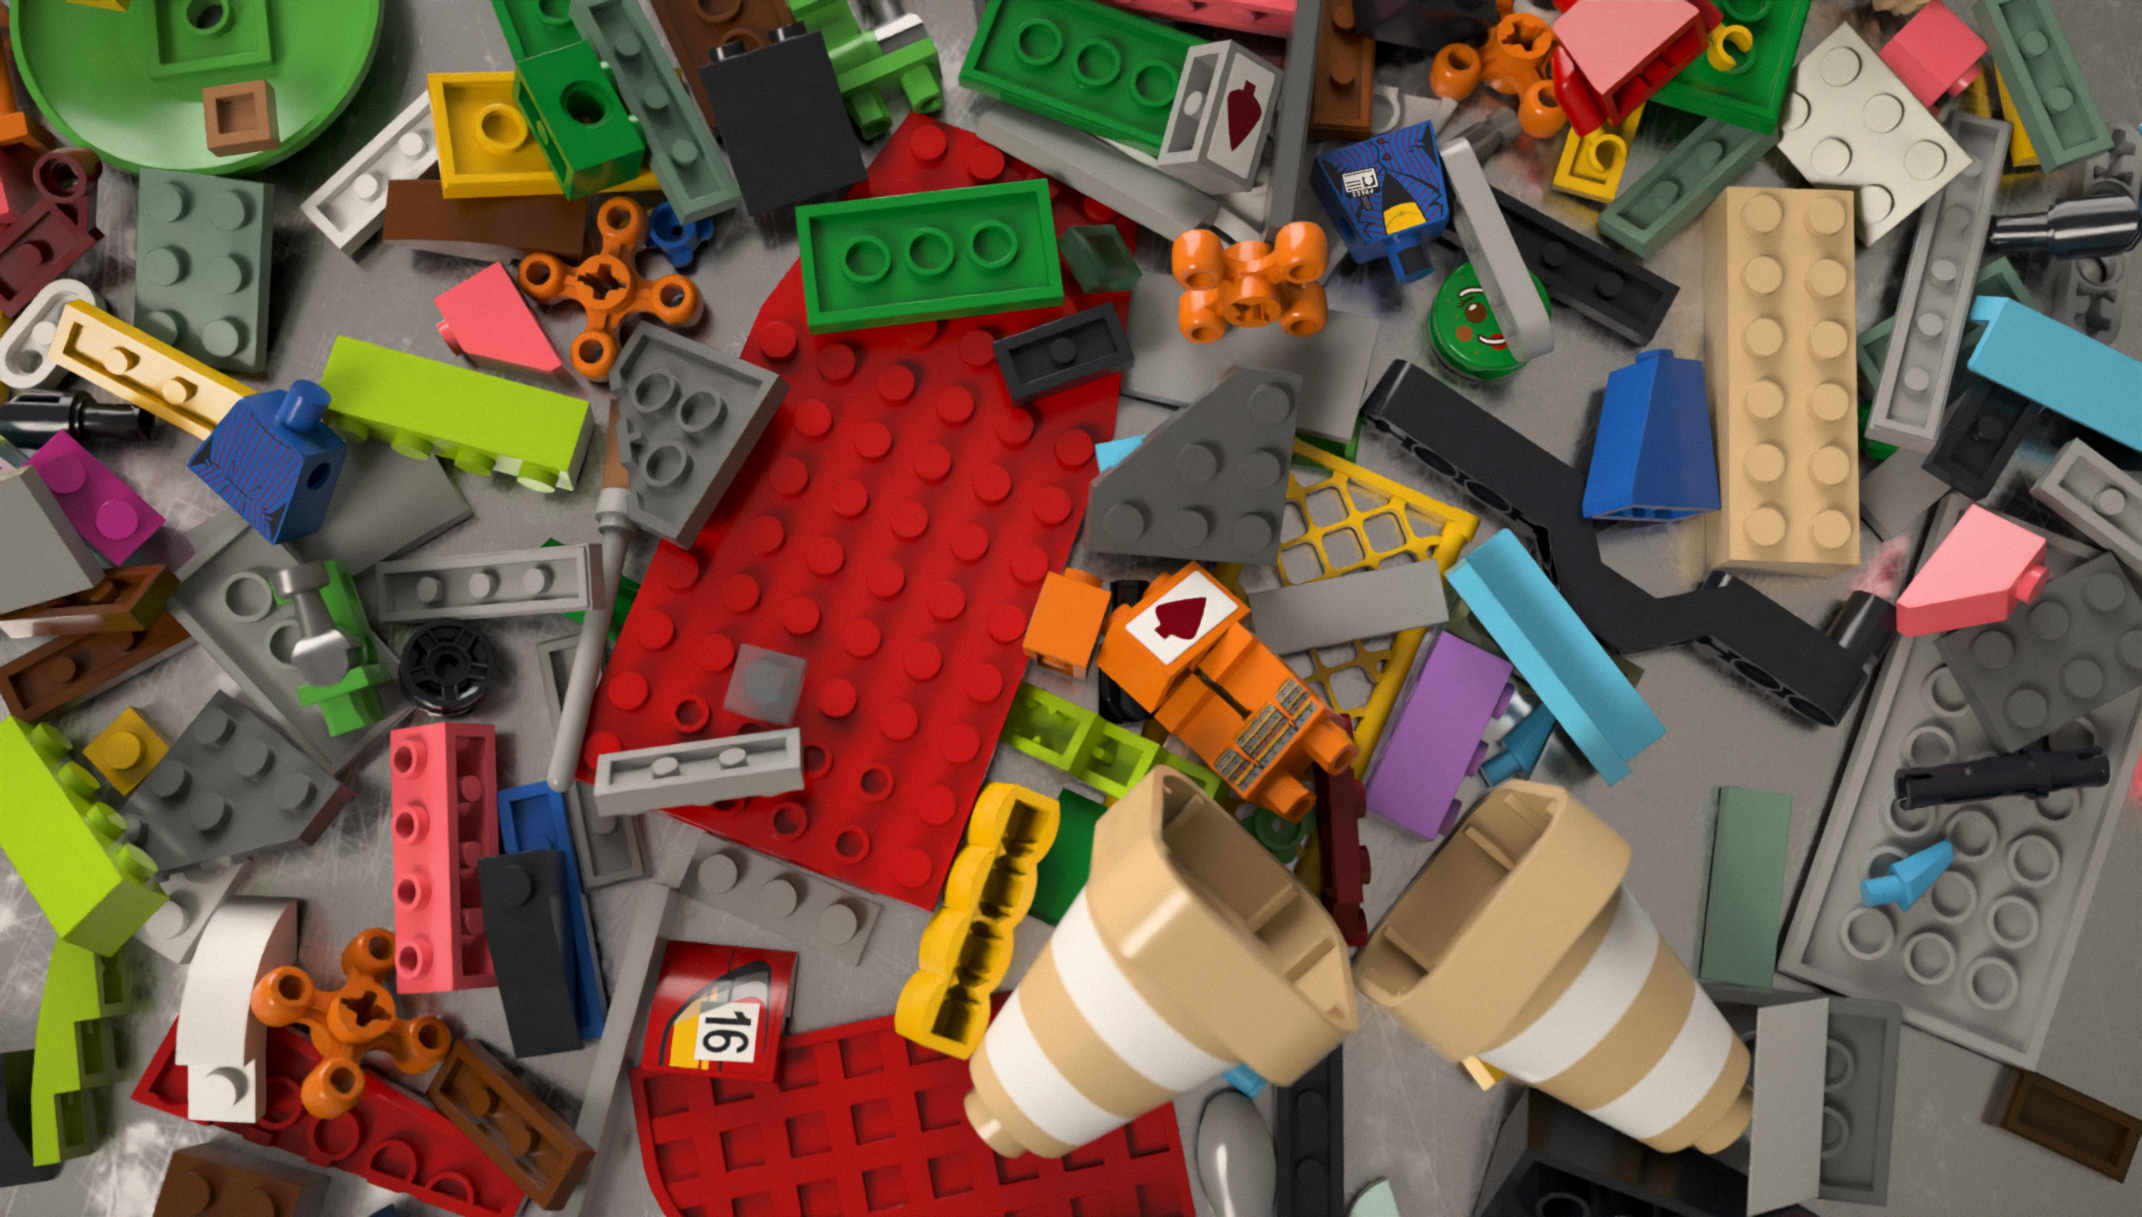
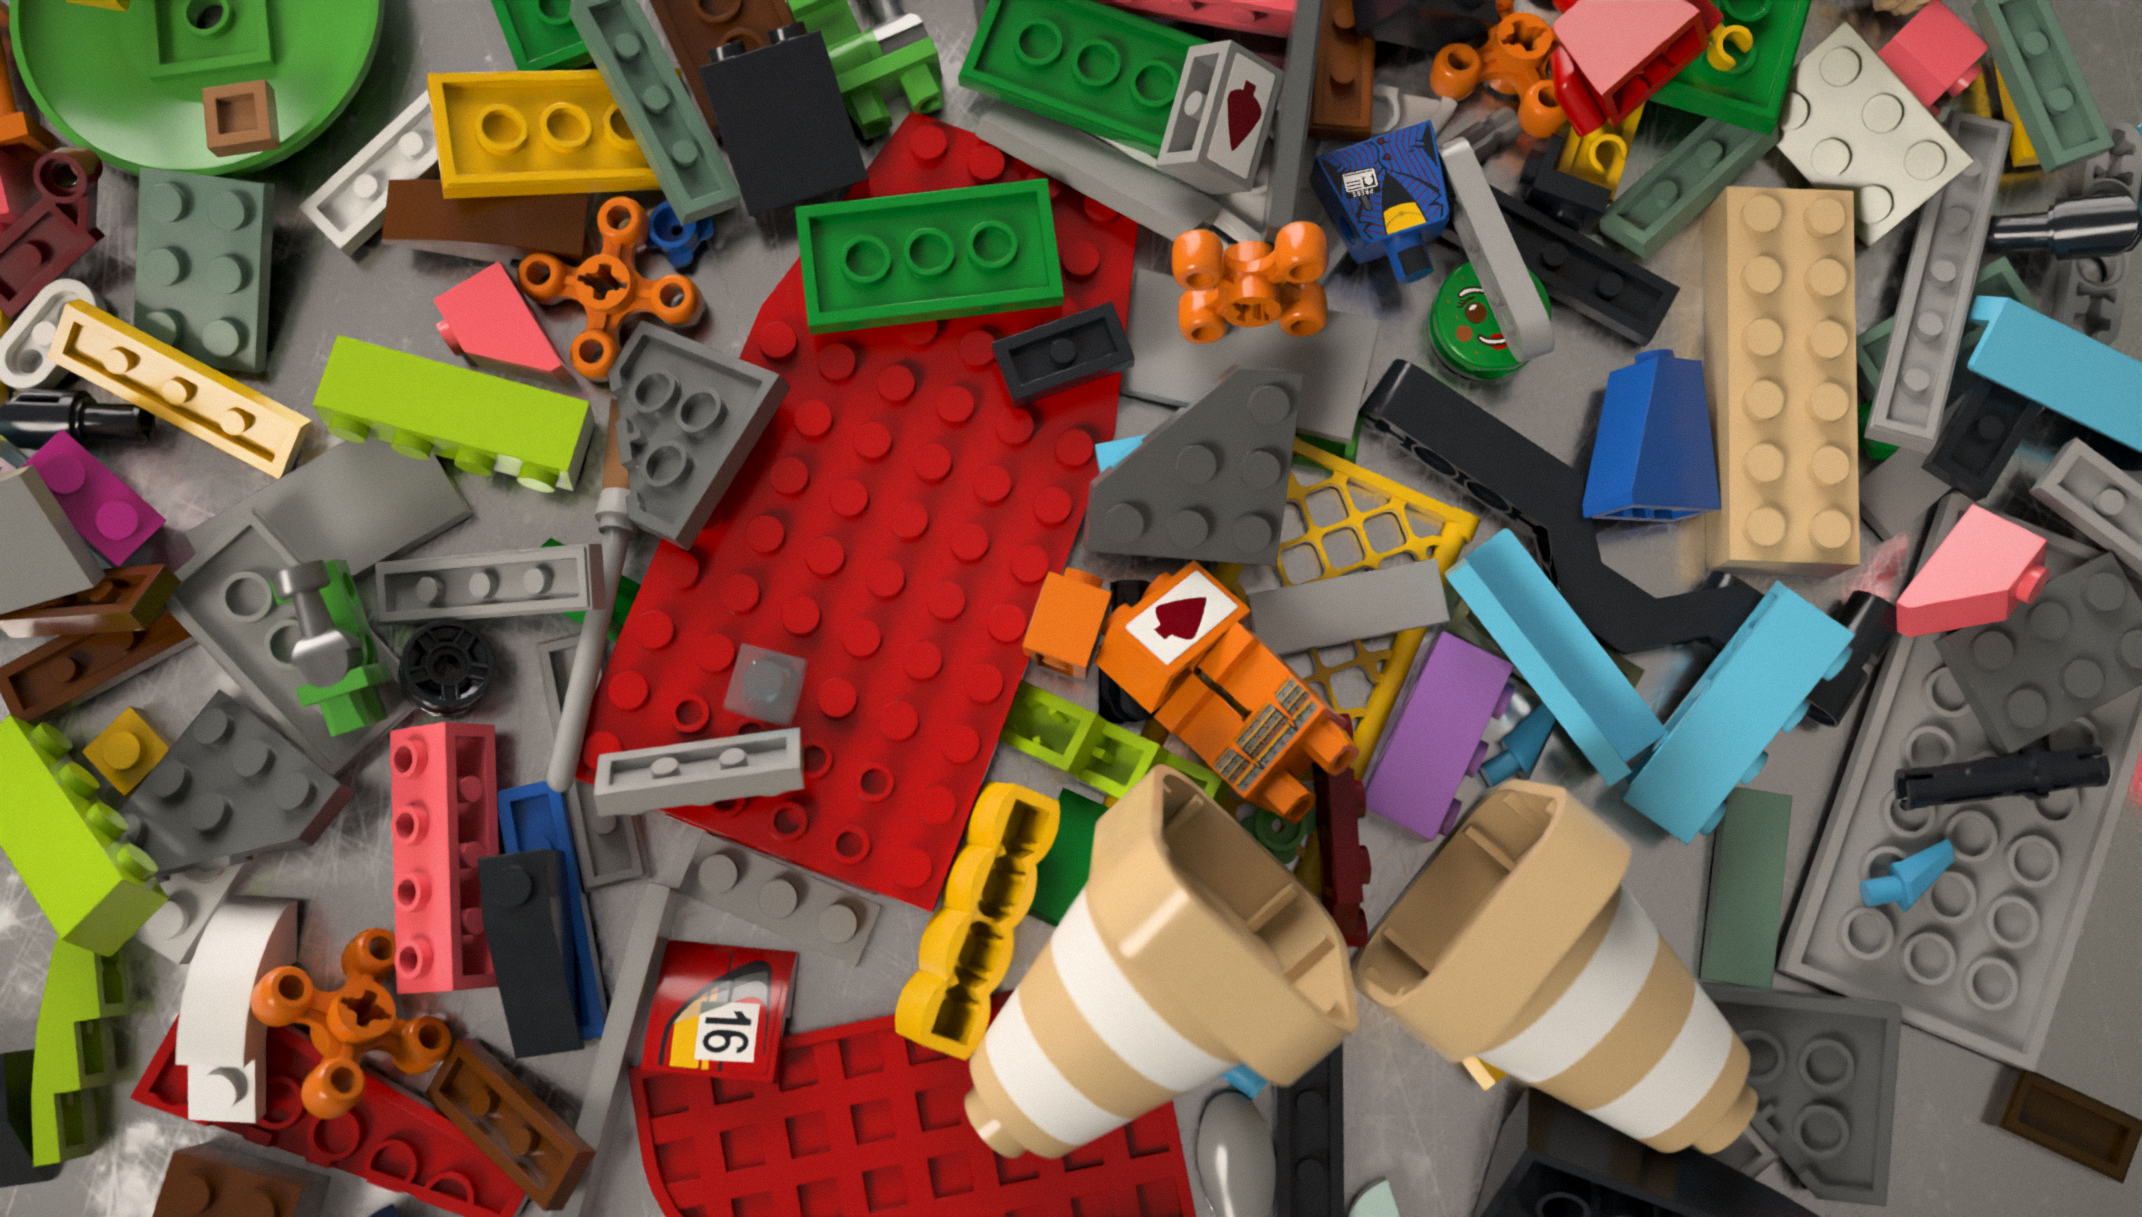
blue torso [187,379,348,546] -> none
green brick [512,40,647,202] -> none
clear green plate [1056,224,1143,294] -> none
white sticker [1747,998,1829,1216] -> none
none -> black bracket [1517,133,1612,234]
none -> medium azure brick [1617,580,1855,846]

